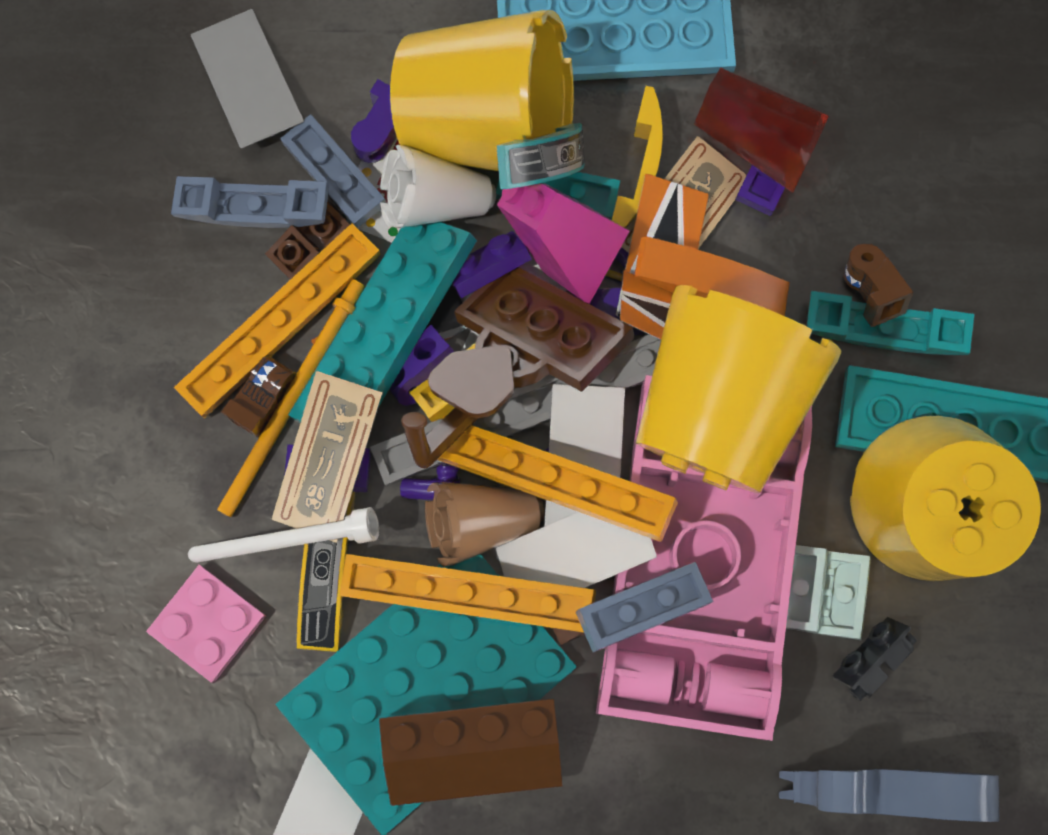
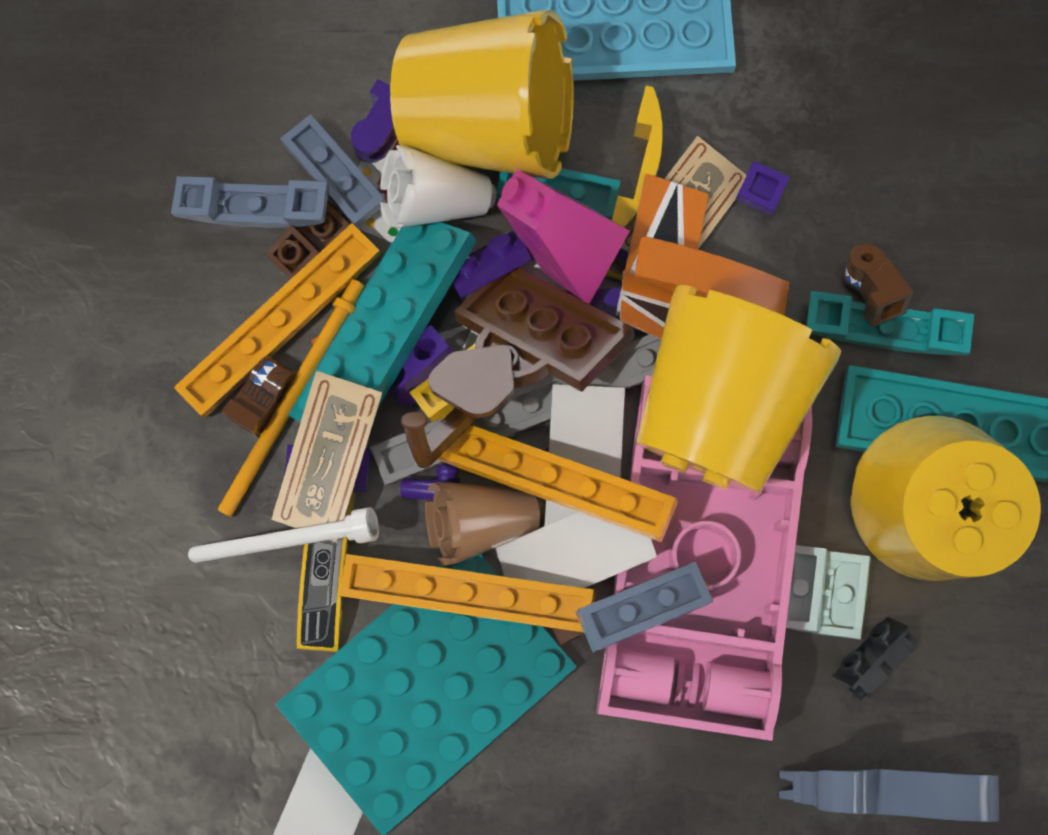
bright pink plate [146,565,266,683] -> none
light grey sticker [191,9,304,148] -> none
reddish brown slope [379,699,563,806] -> none
slope [496,123,585,189] -> none
clear red wedge [694,67,829,193] -> none

